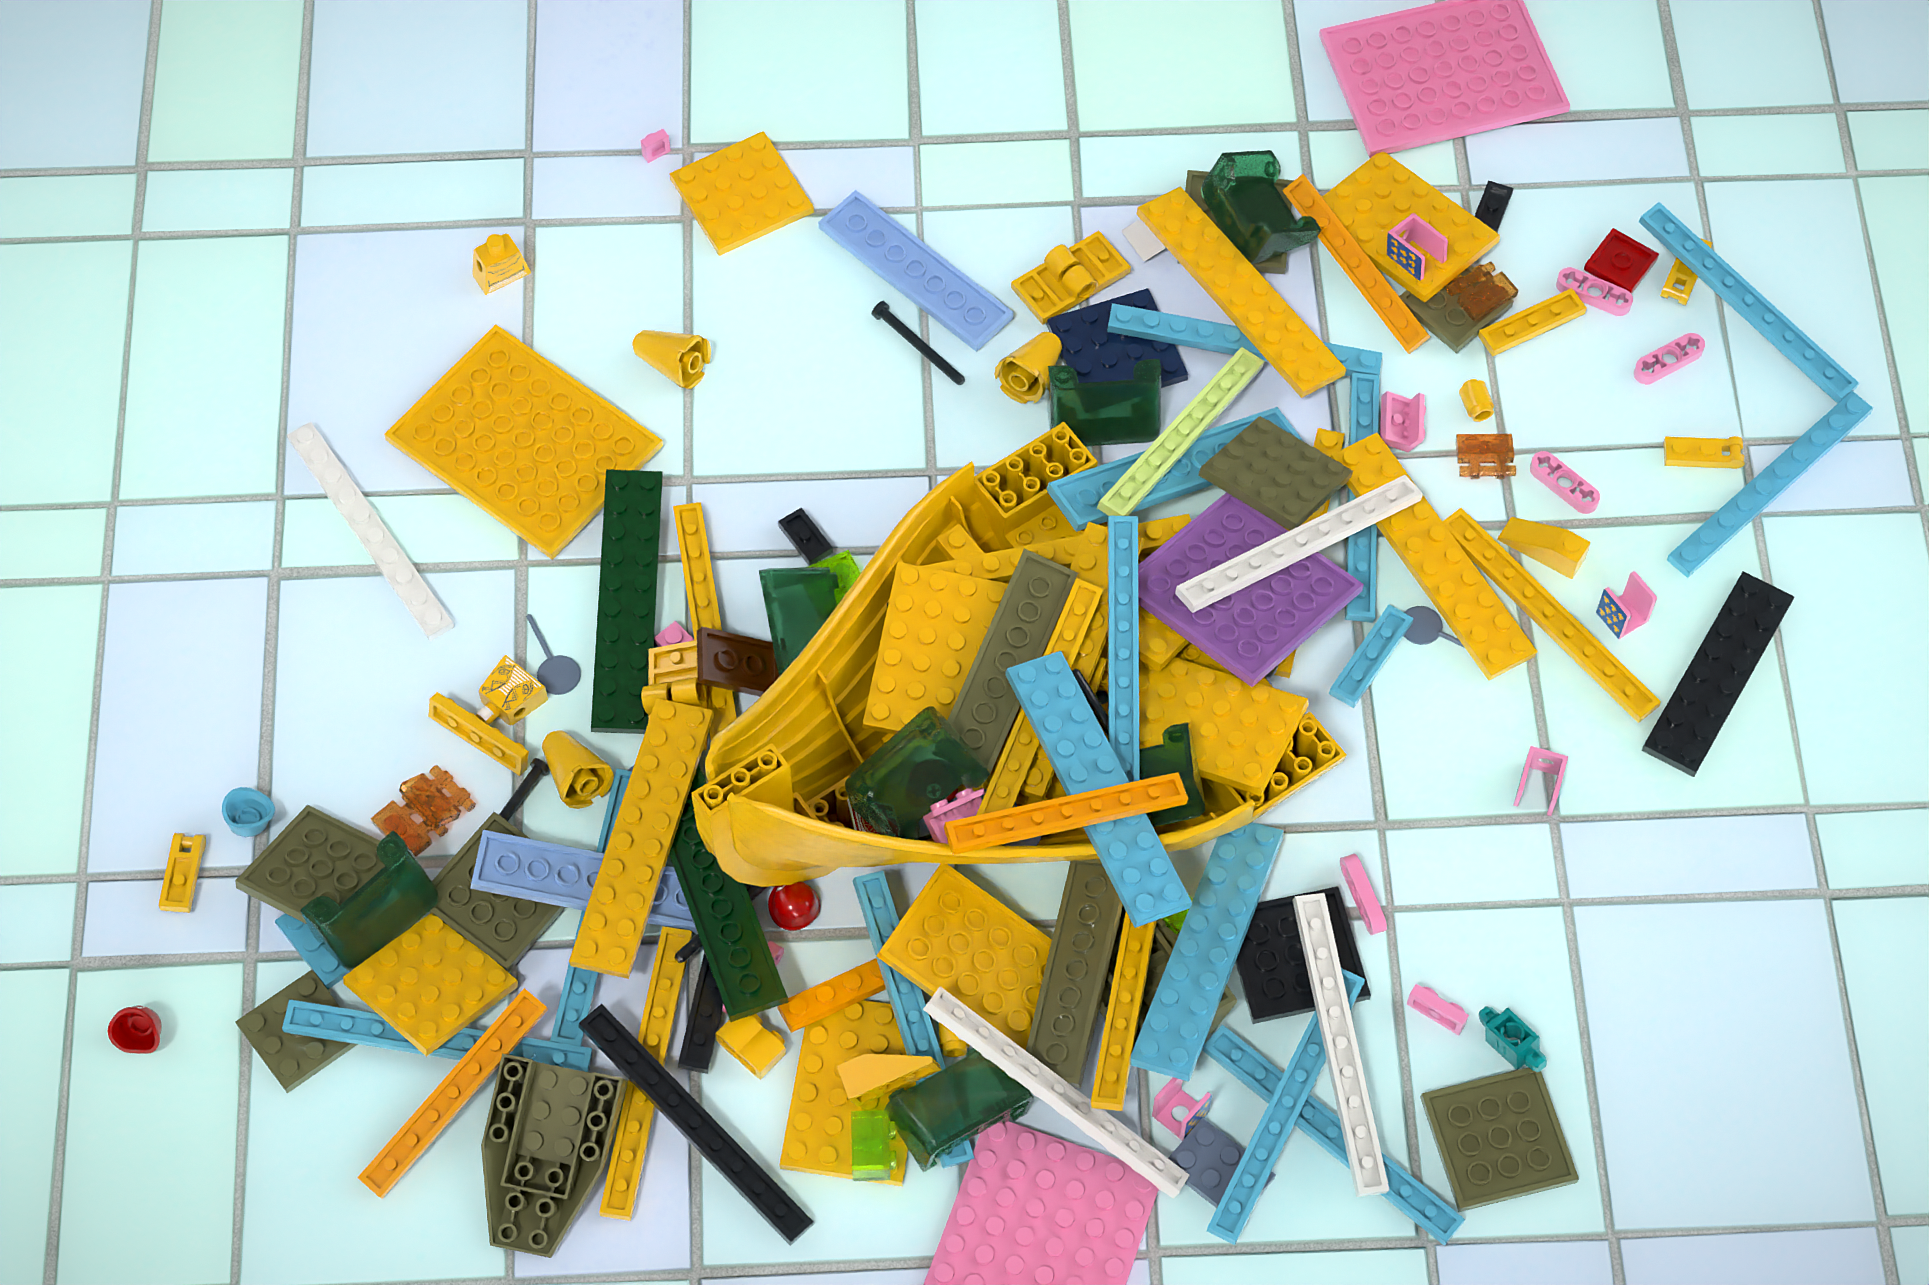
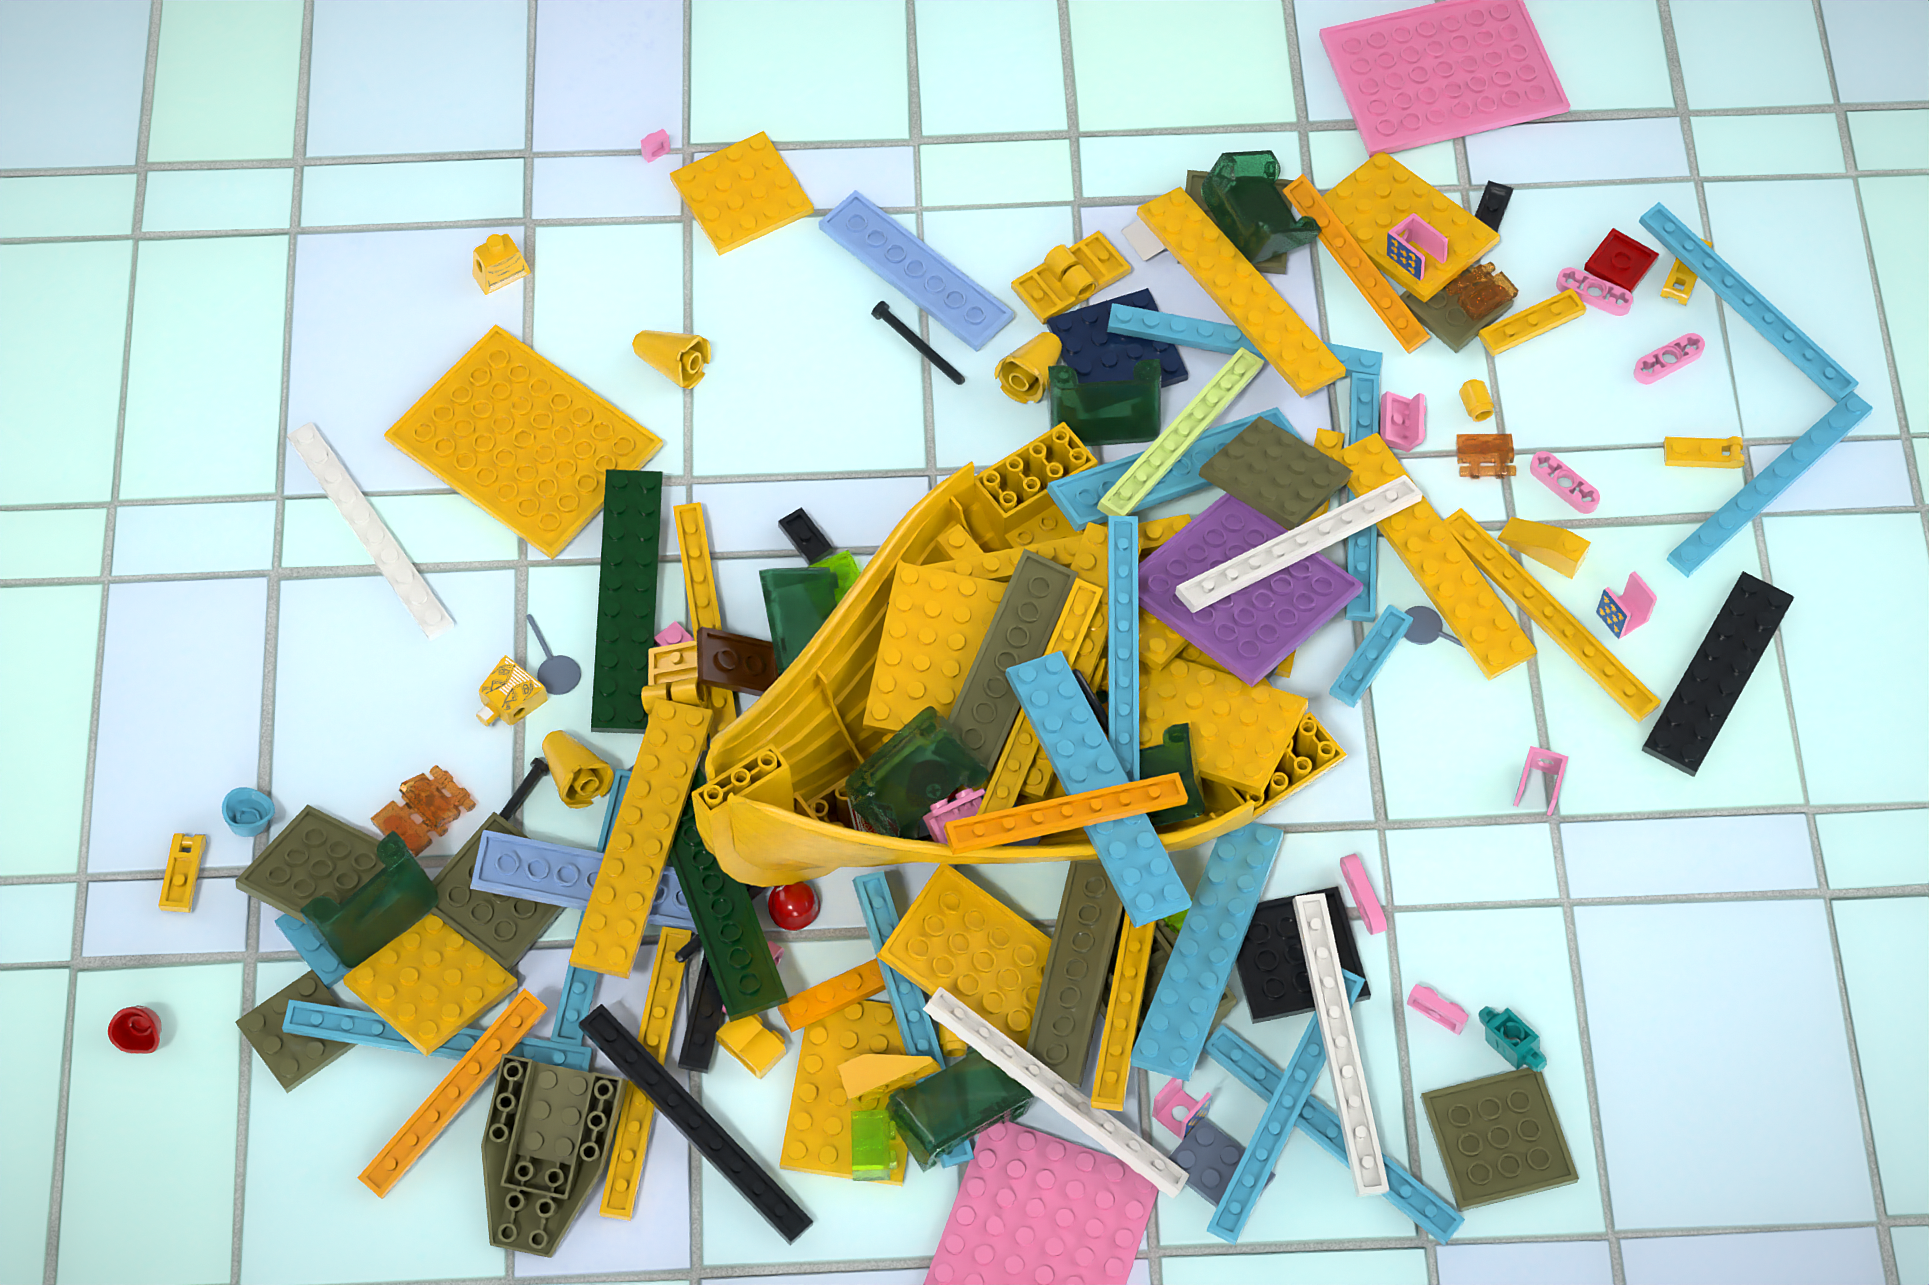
yellow plate [428,692,529,776] -> none

